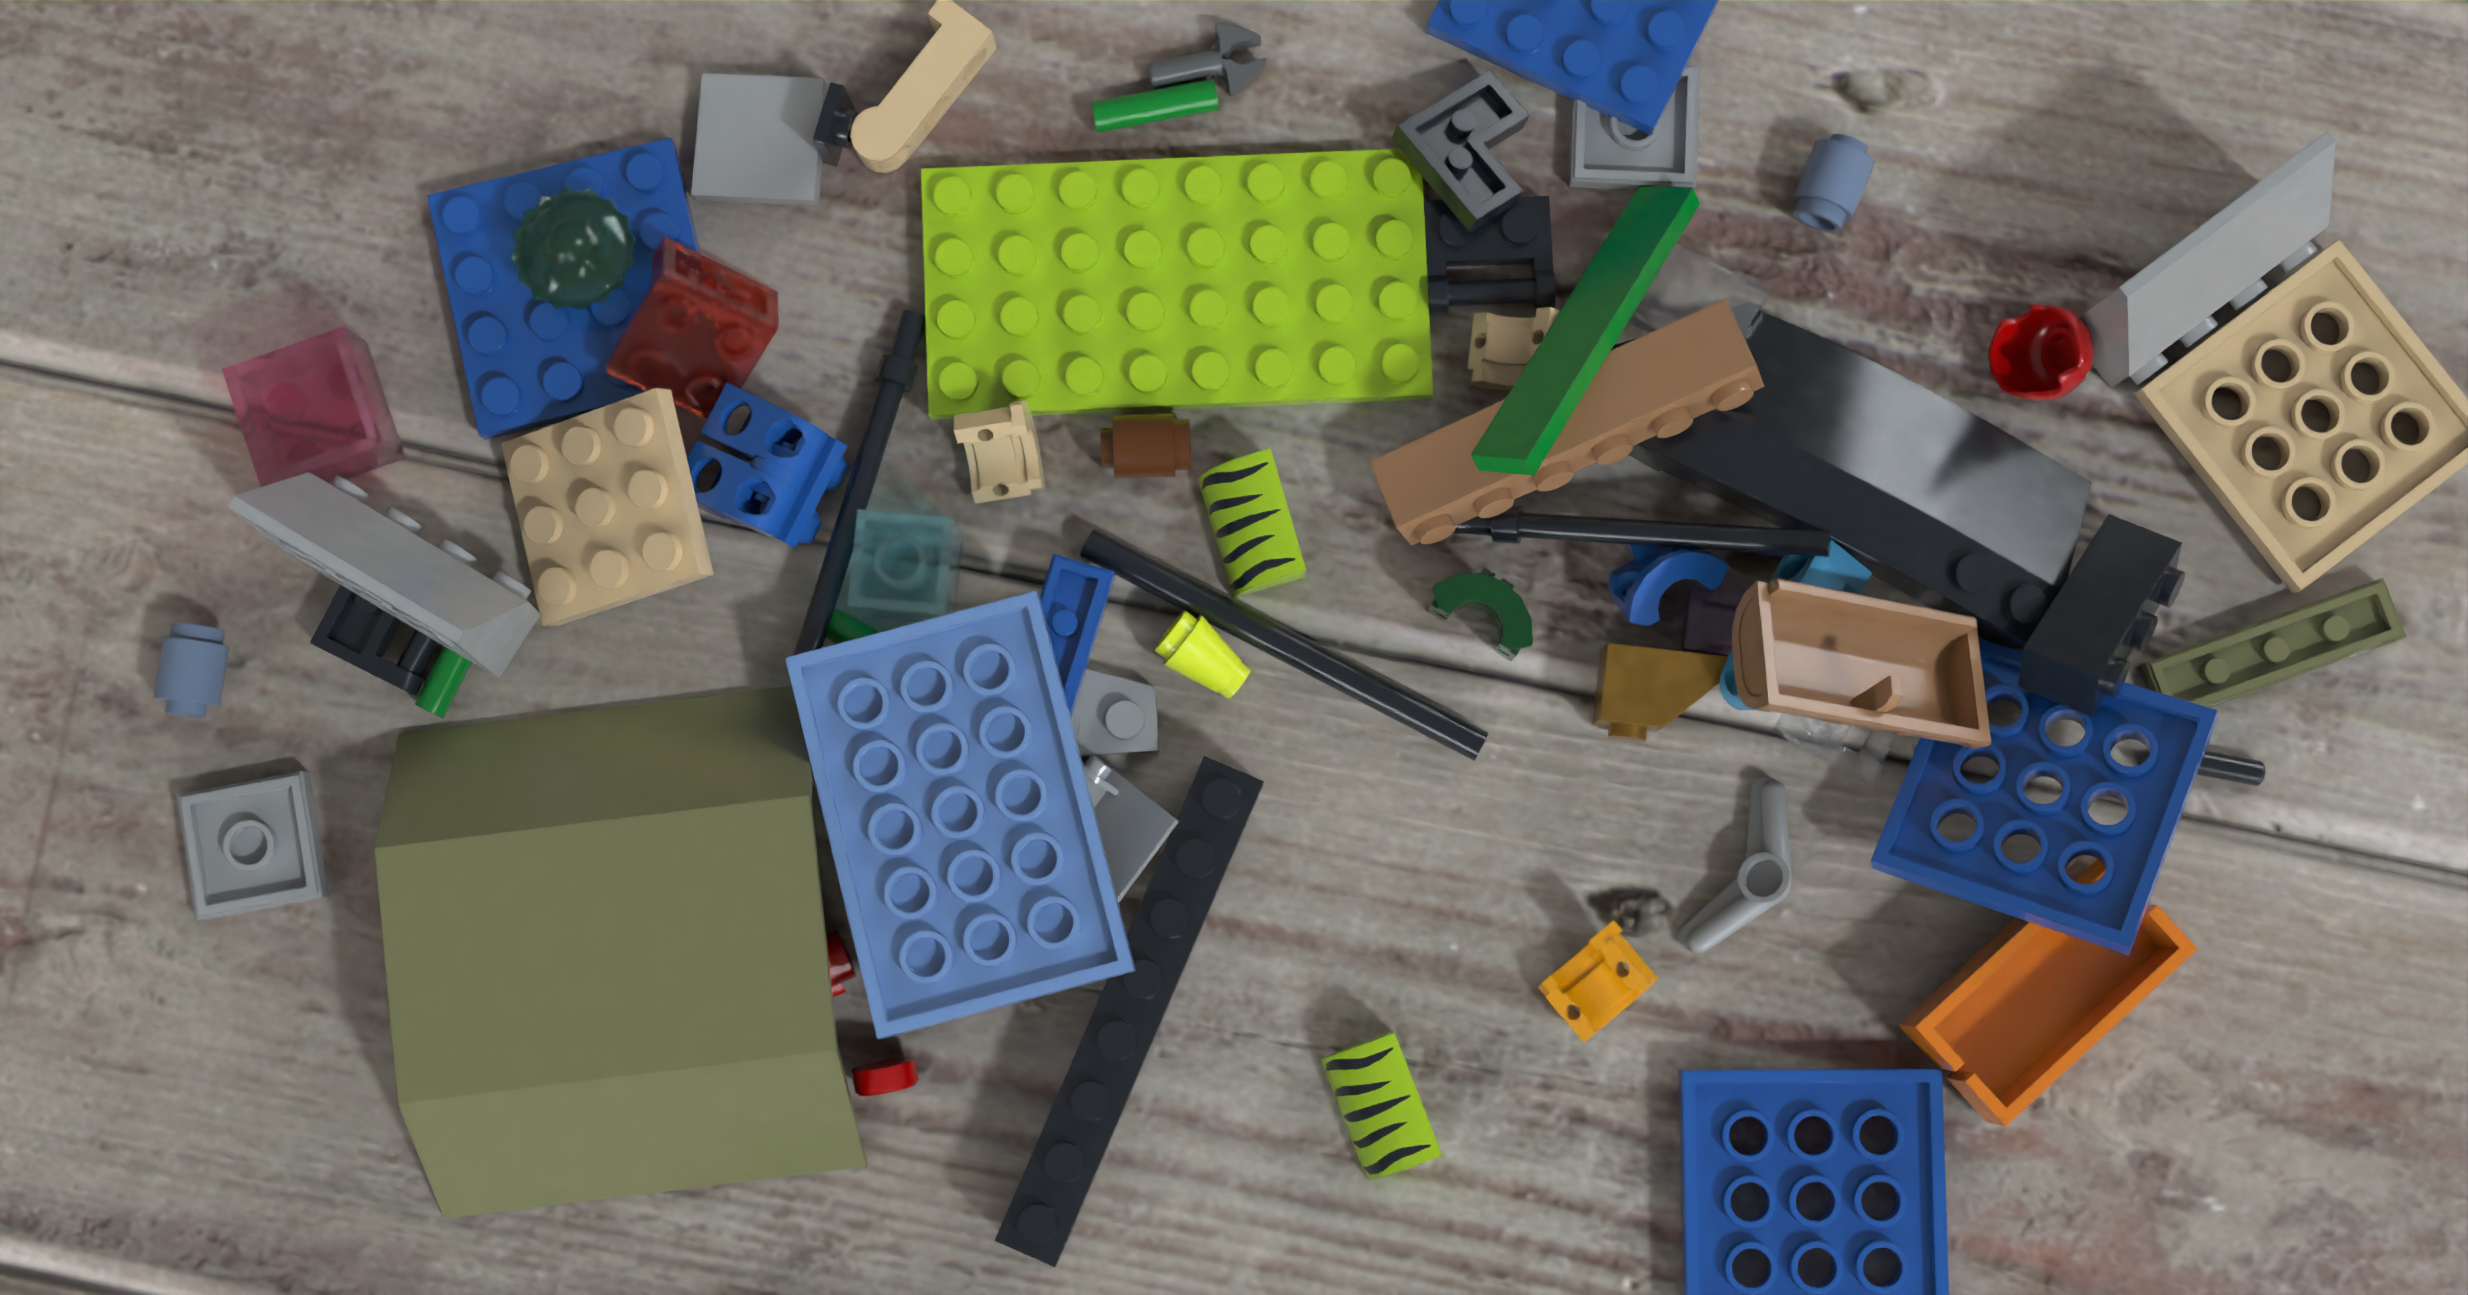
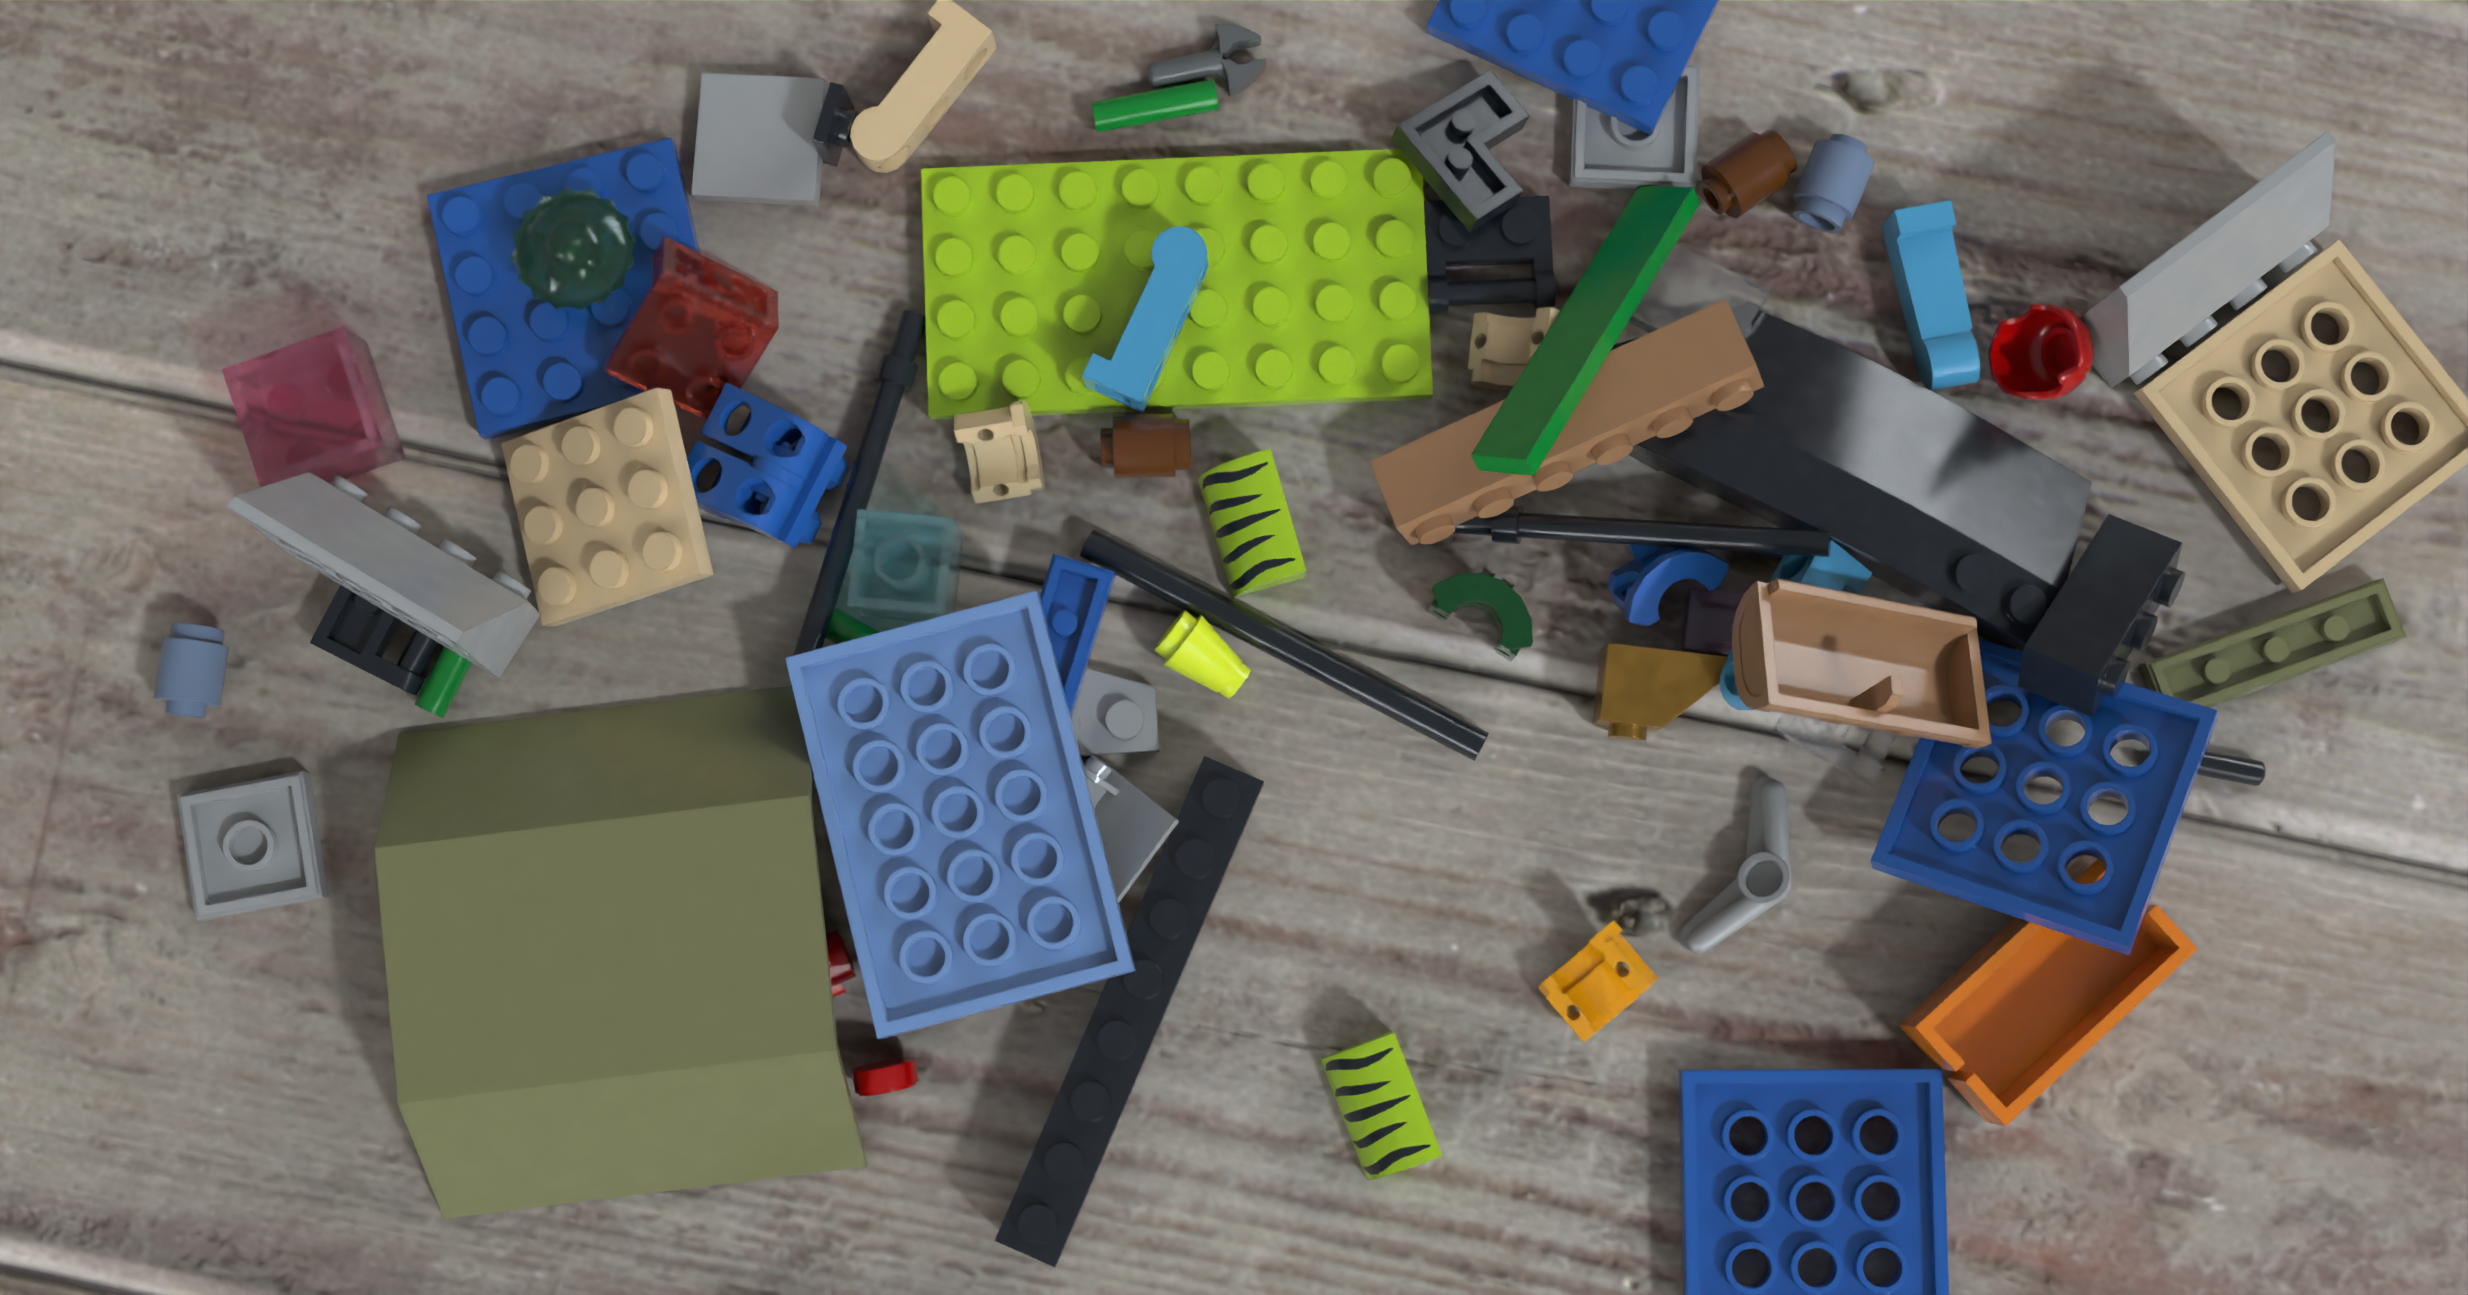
none -> dark azure leg [1082,226,1208,413]
none -> reddish brown brick [1699,129,1797,218]
none -> dark azure leg [1881,200,1980,391]

